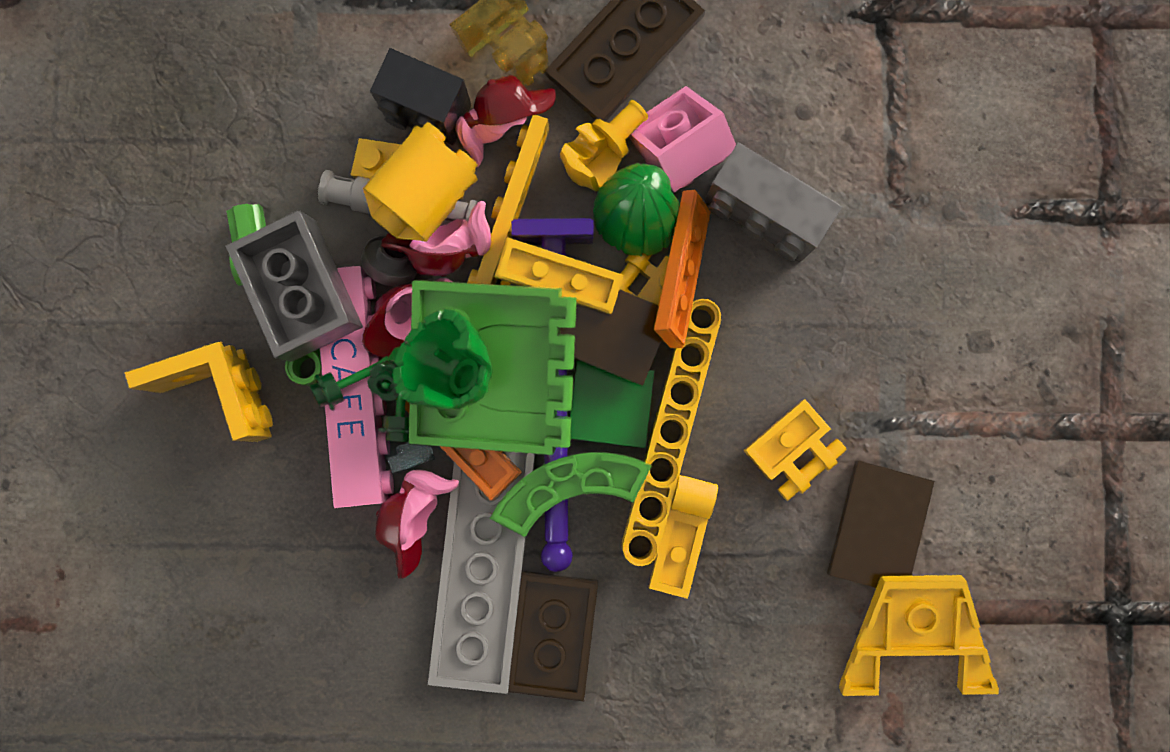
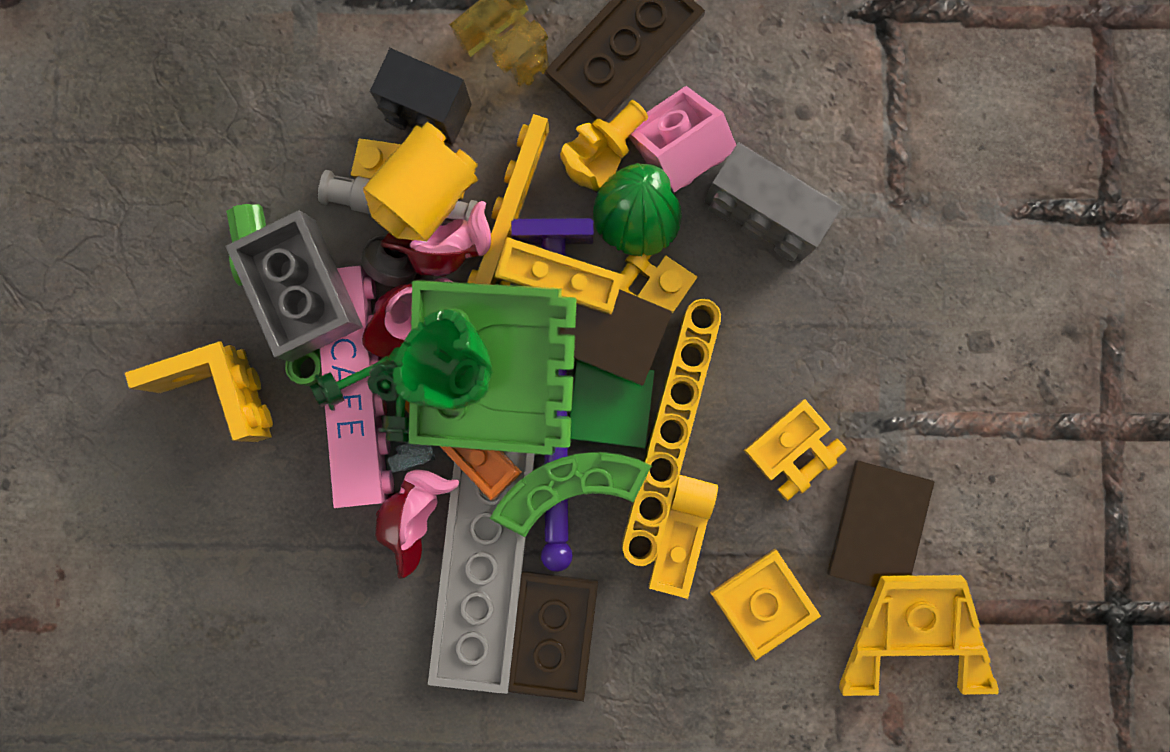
dark red hair [456,75,556,167] -> none
orange tile [654,190,711,348] -> none
none -> yellow tile [710,549,821,661]

